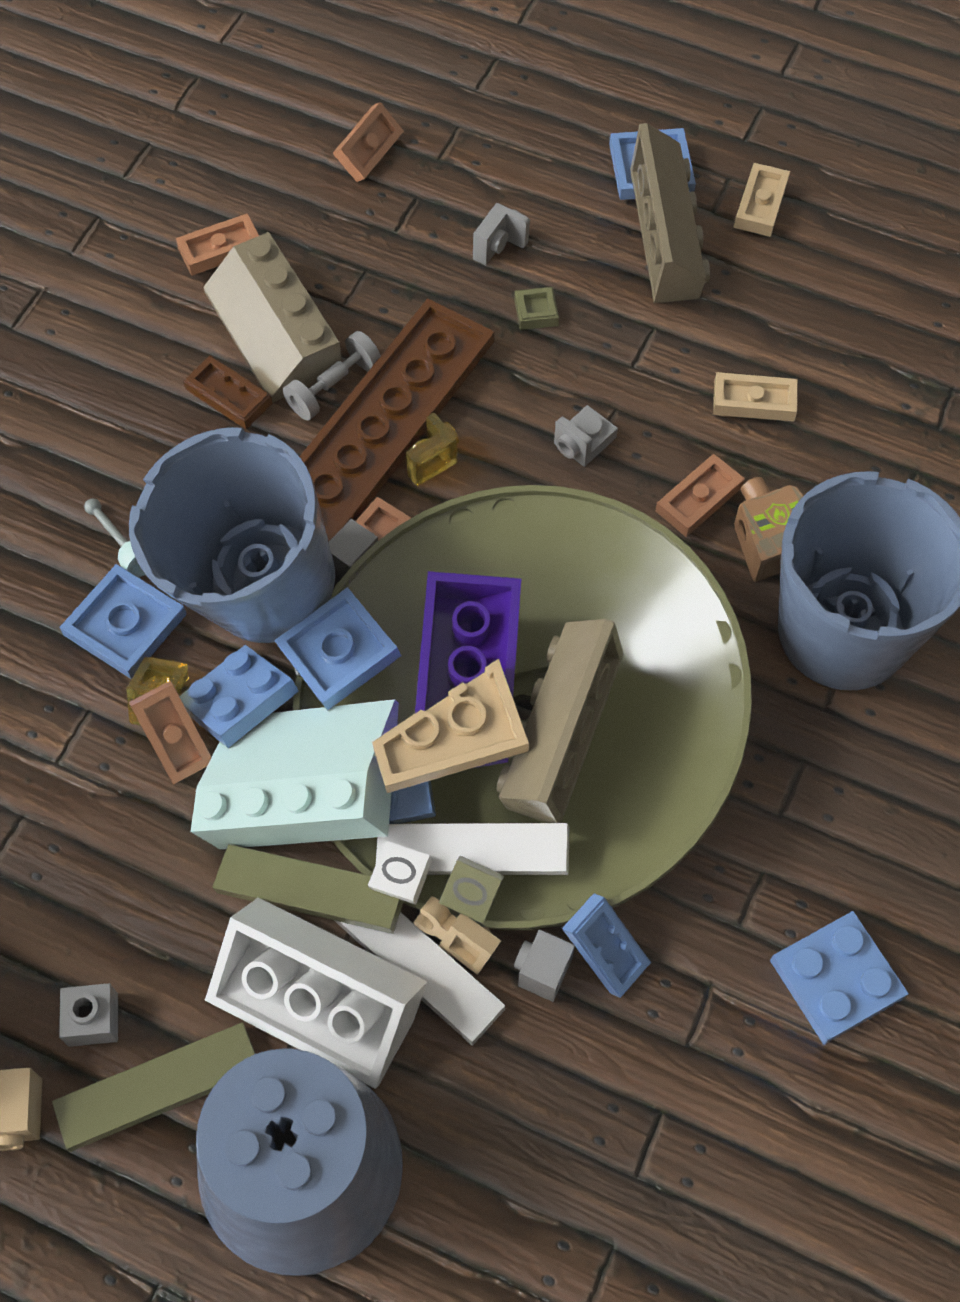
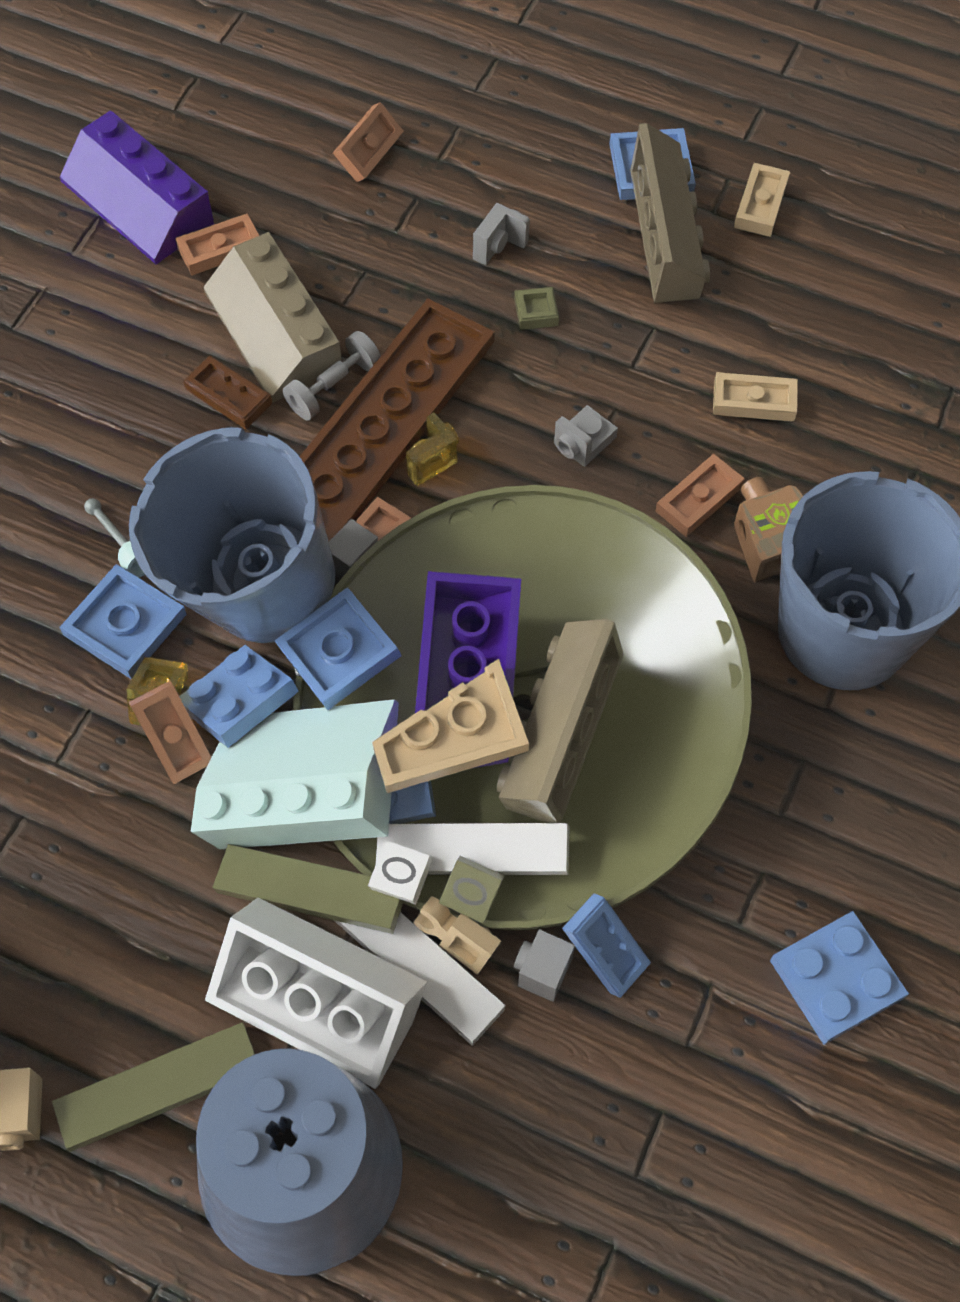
light grey plate [59,983,118,1047] -> none
none -> slope [60,110,214,264]

